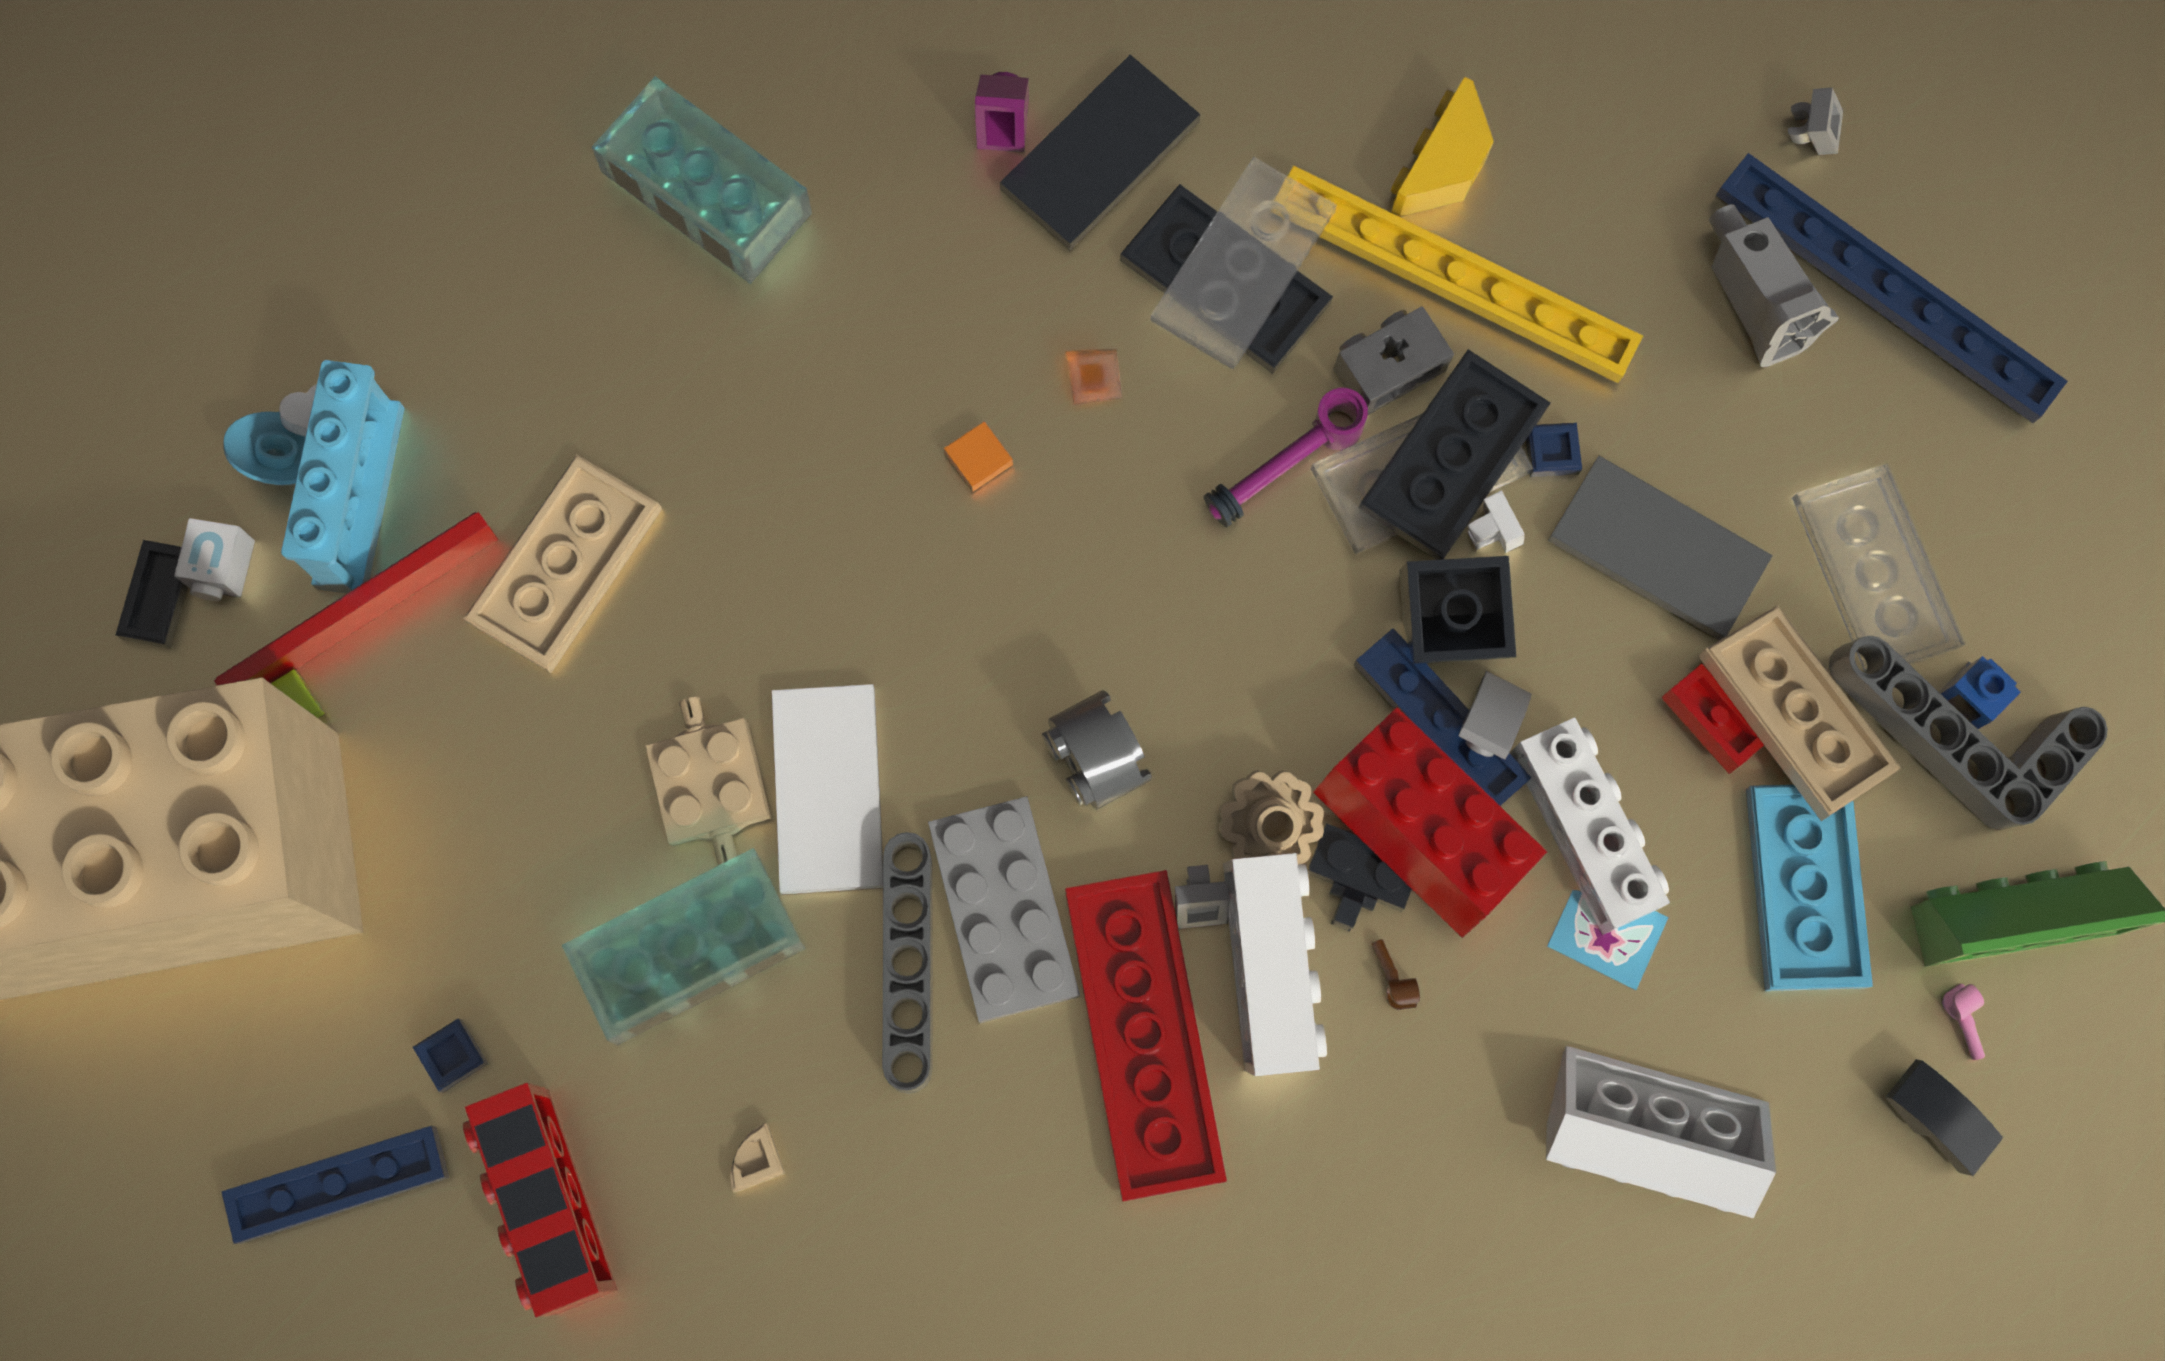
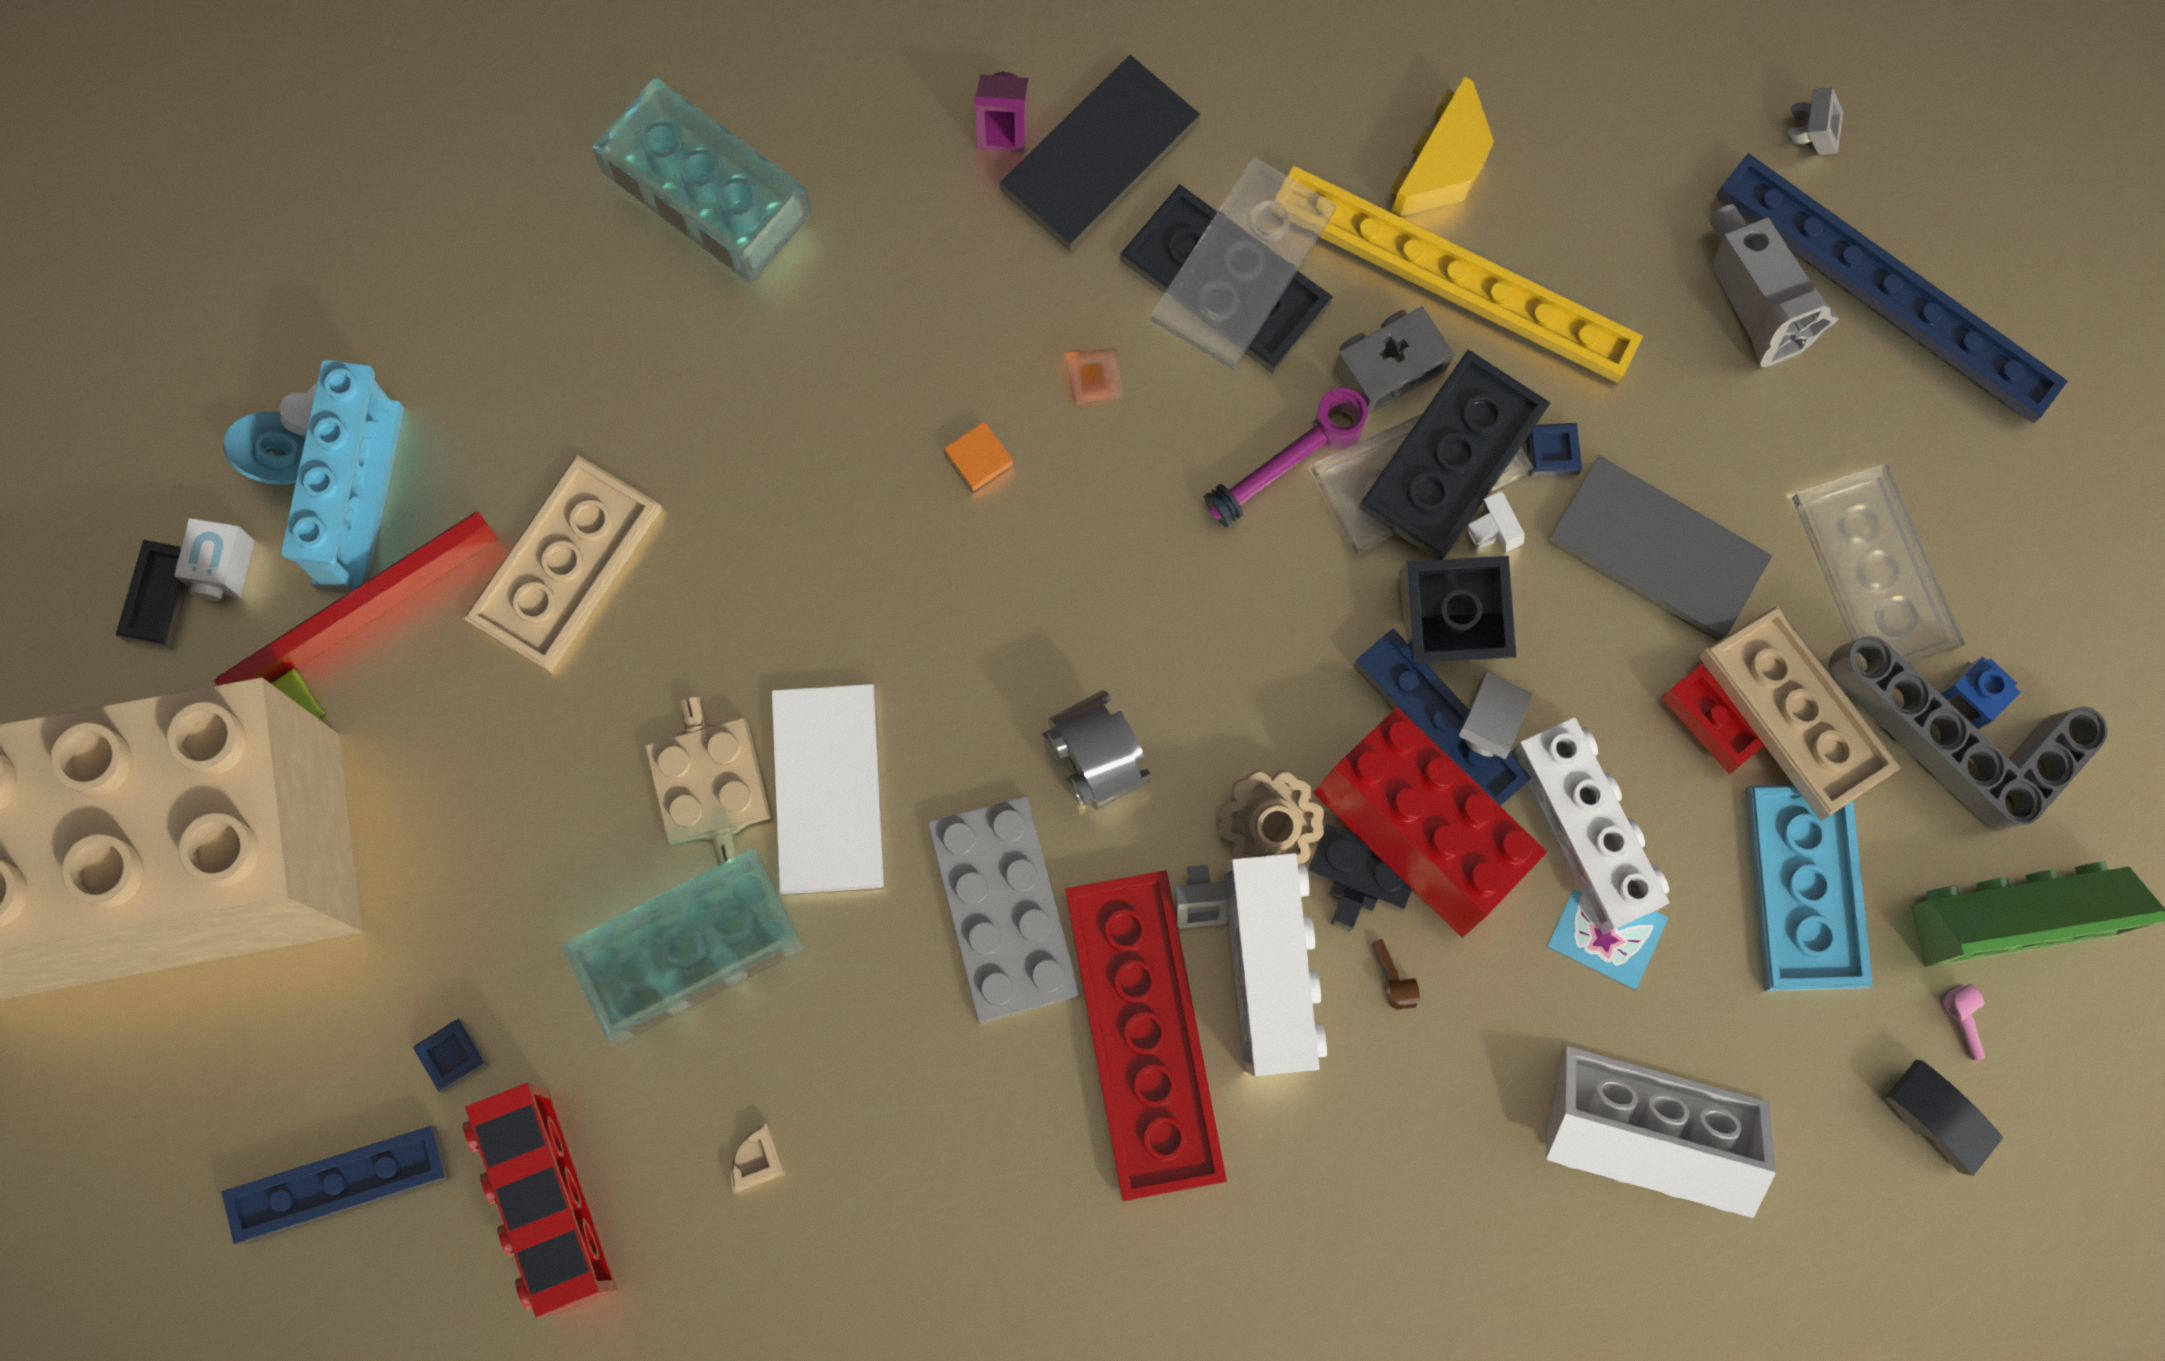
dark grey beam [882,832,933,1094] -> none

